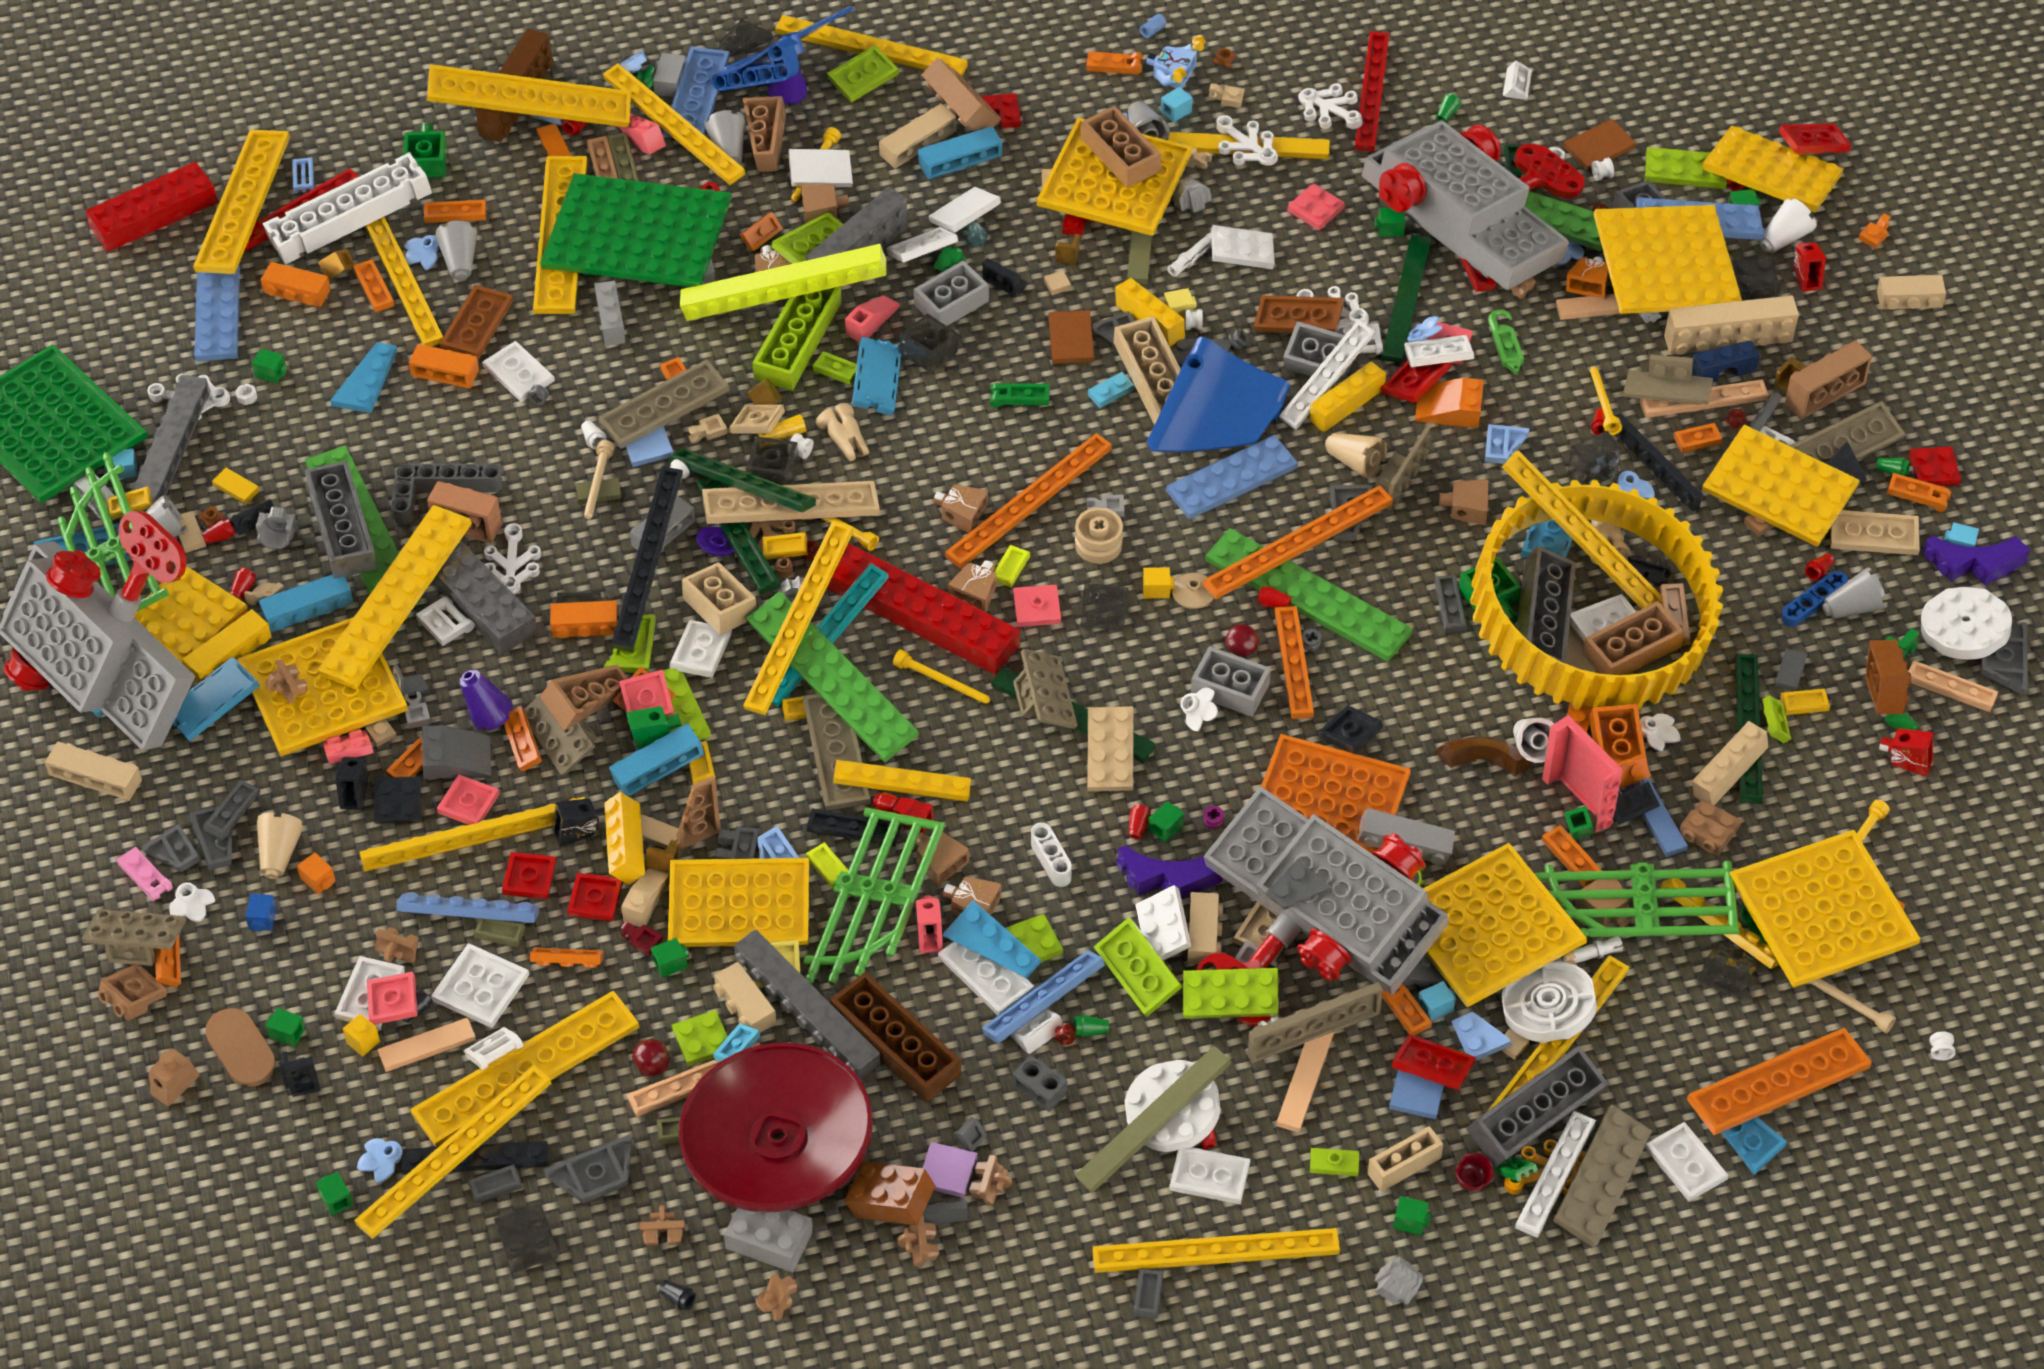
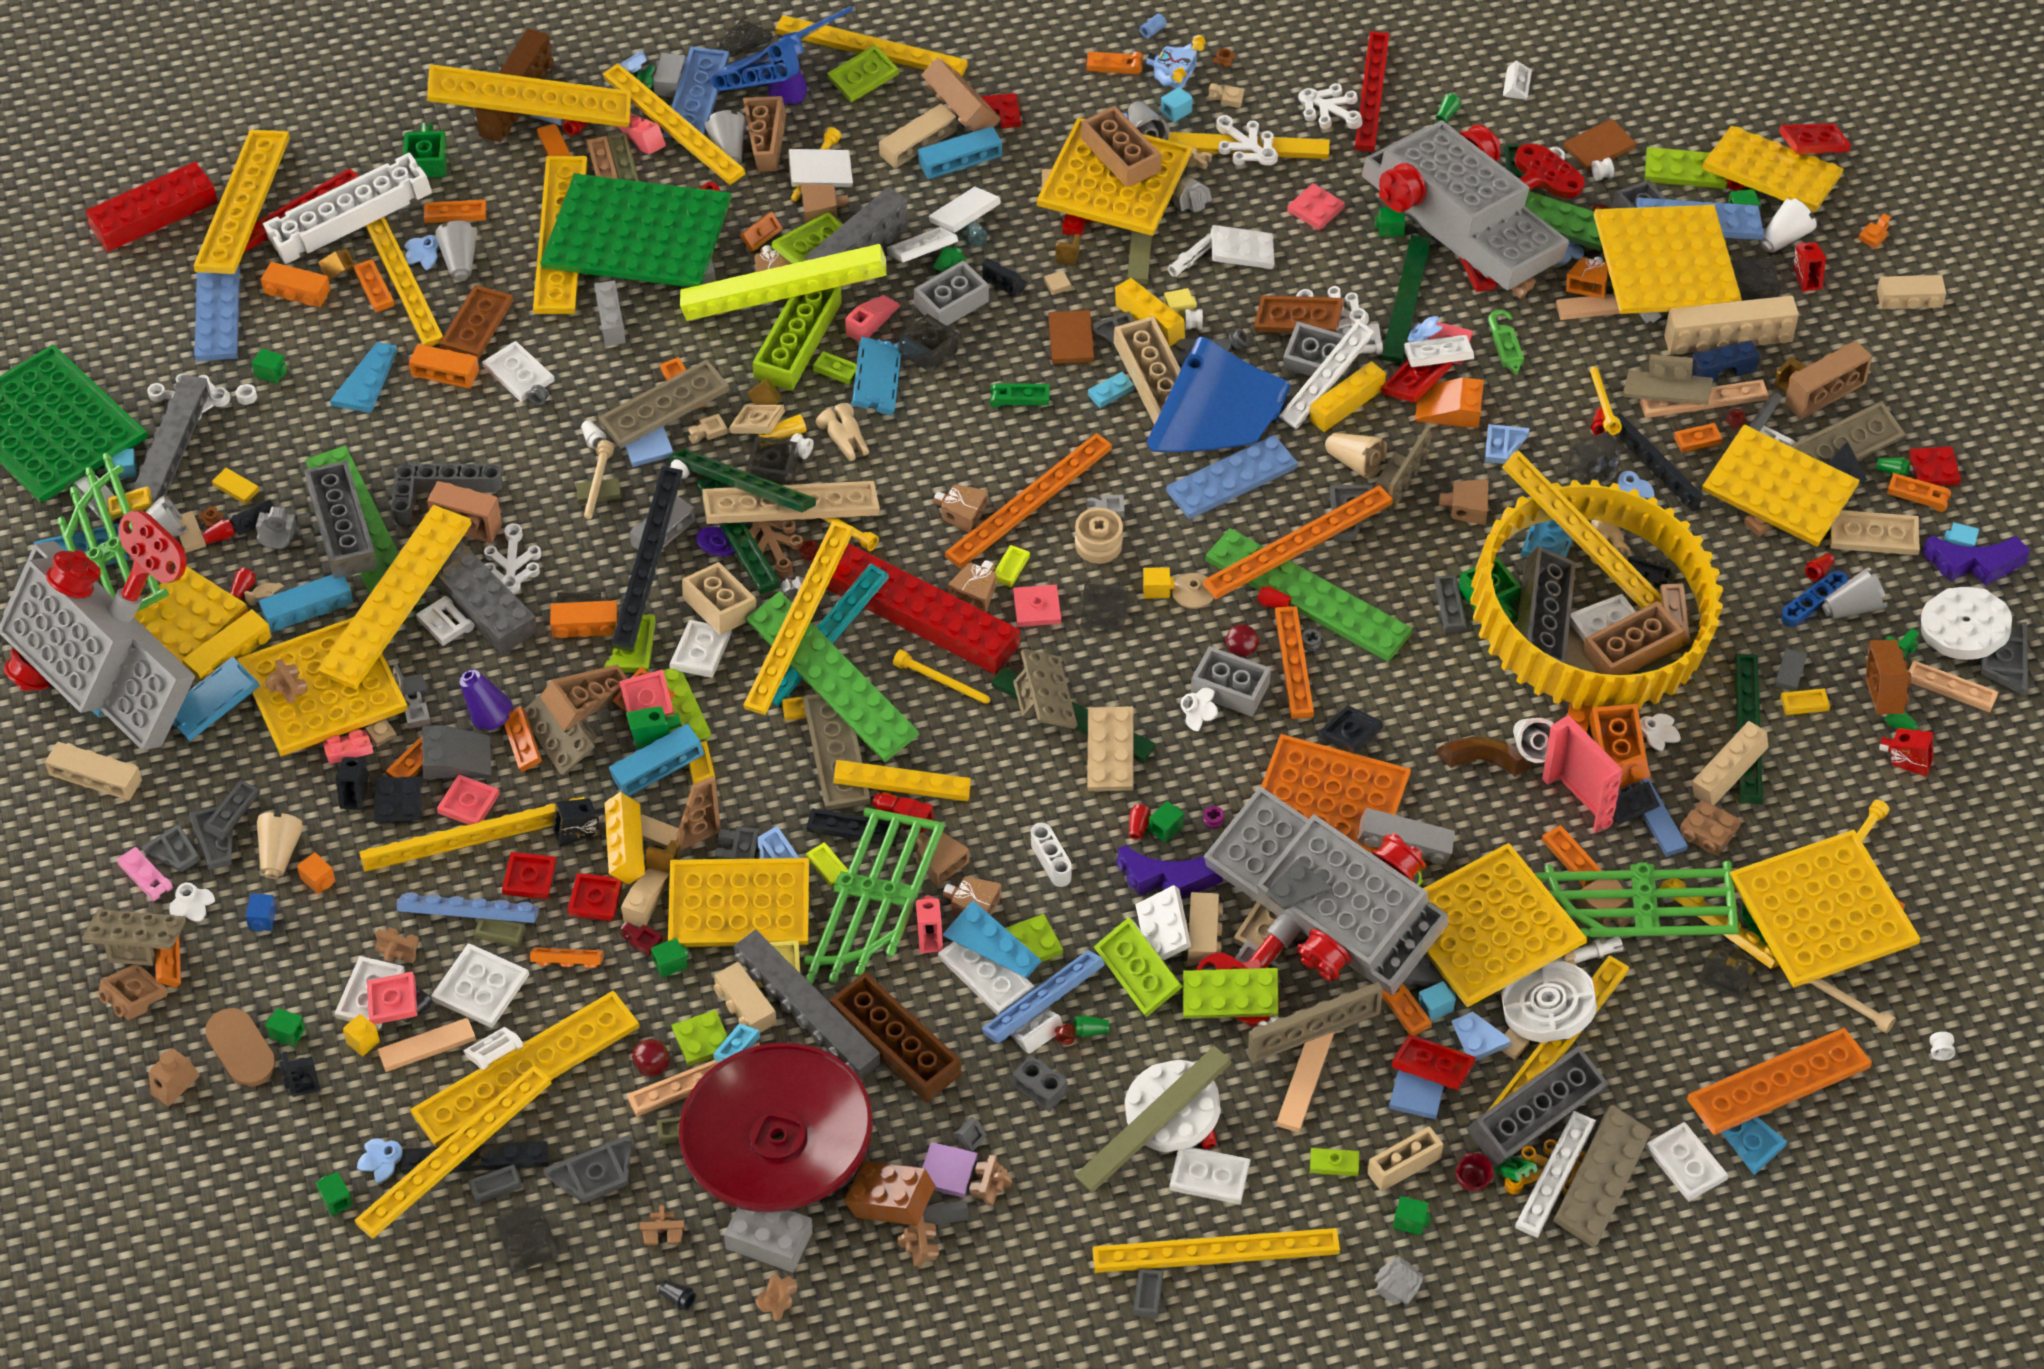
light blue tile [292,158,314,193] -> none
yellow tile [763,532,807,560] -> none
green brick [1564,806,1595,840] -> none
lime plate [1762,695,1791,743] -> none

